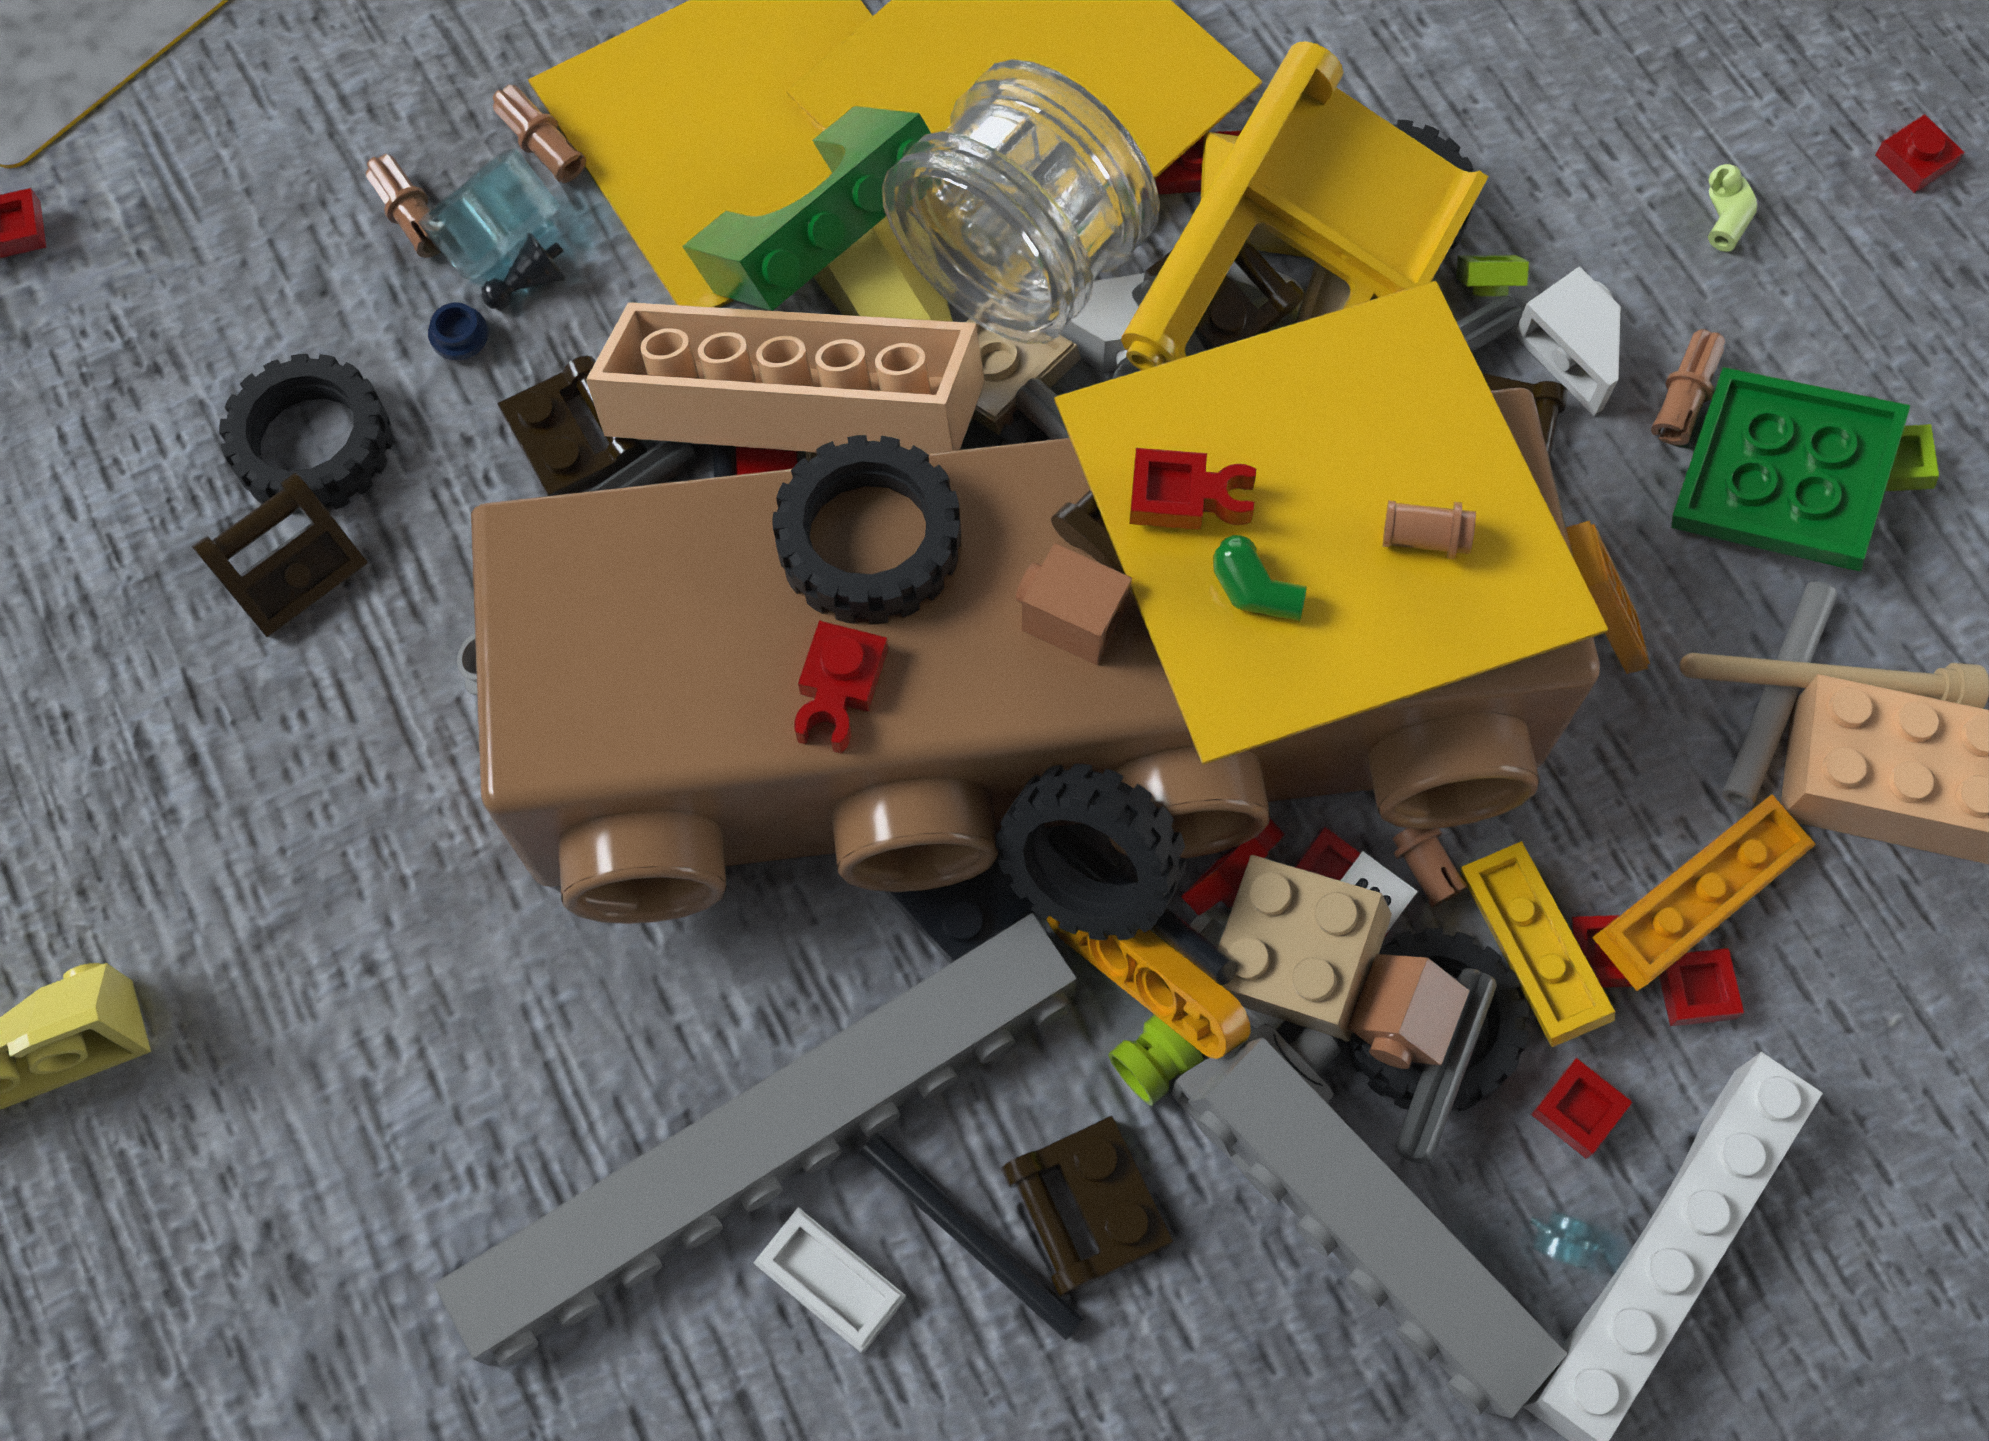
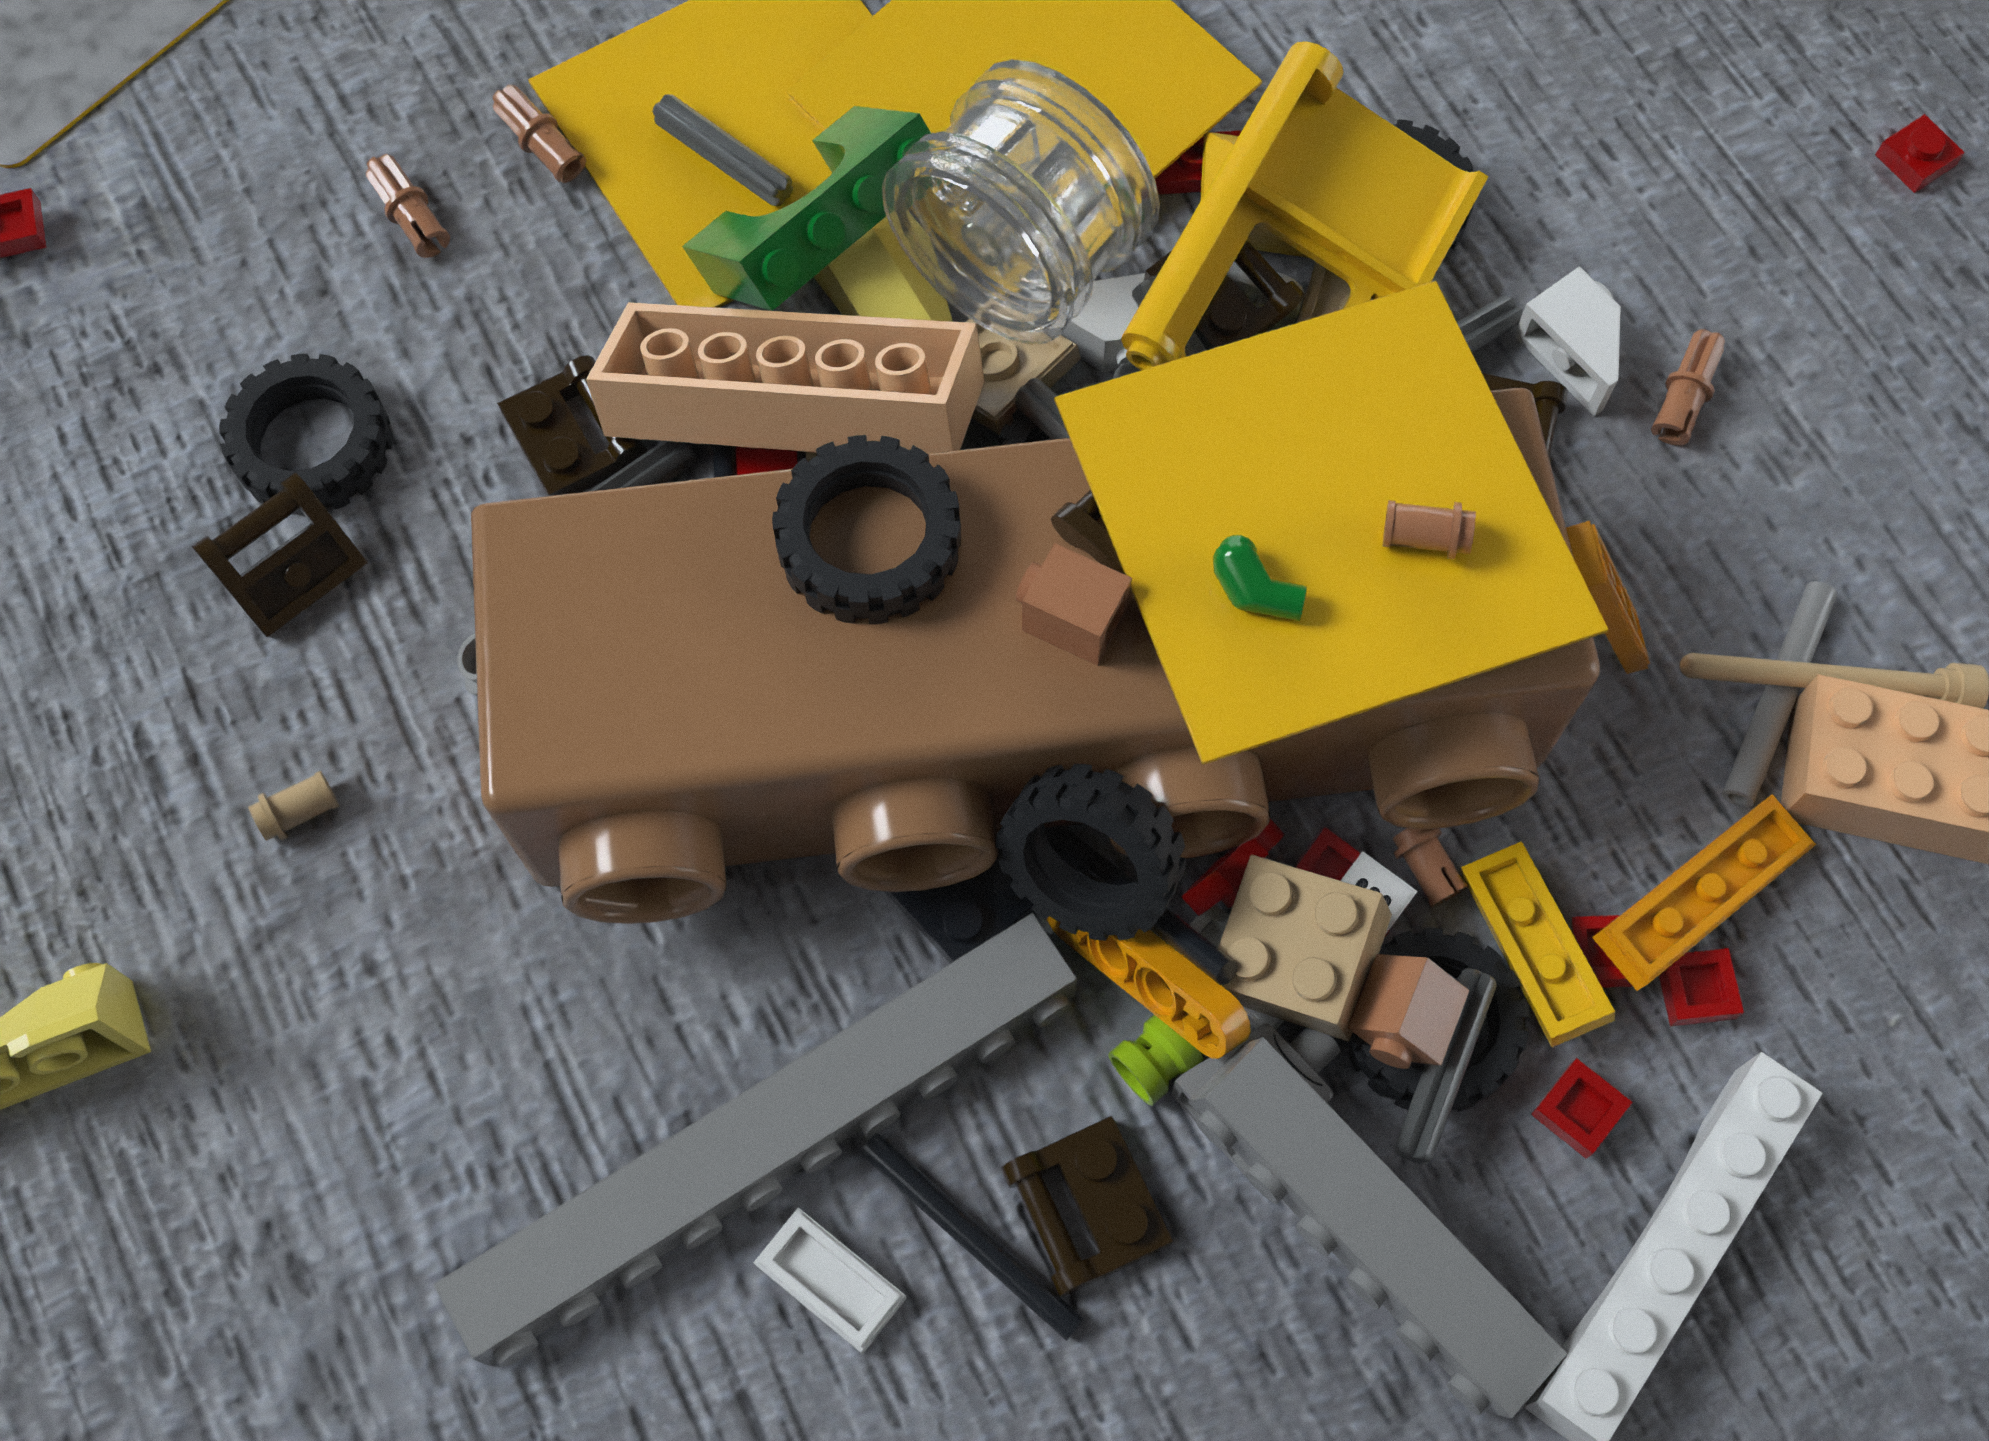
clear light blue brick [418,149,561,281] -> none
dark blue plate [428,302,489,360] -> none
black piece [481,233,566,311] -> none
red plate [794,620,889,754] -> none
red plate [1129,448,1257,530] -> none
lime plate [1456,255,1529,296] -> none
clear light blue plate [1530,1210,1605,1269] -> none
green plate [1671,367,1911,572] -> none
yellowish green arm [1708,164,1757,252] -> none
lime plate [1885,424,1939,491] -> none
none -> tan pin [248,771,339,841]
none -> dark grey axle [652,94,793,206]

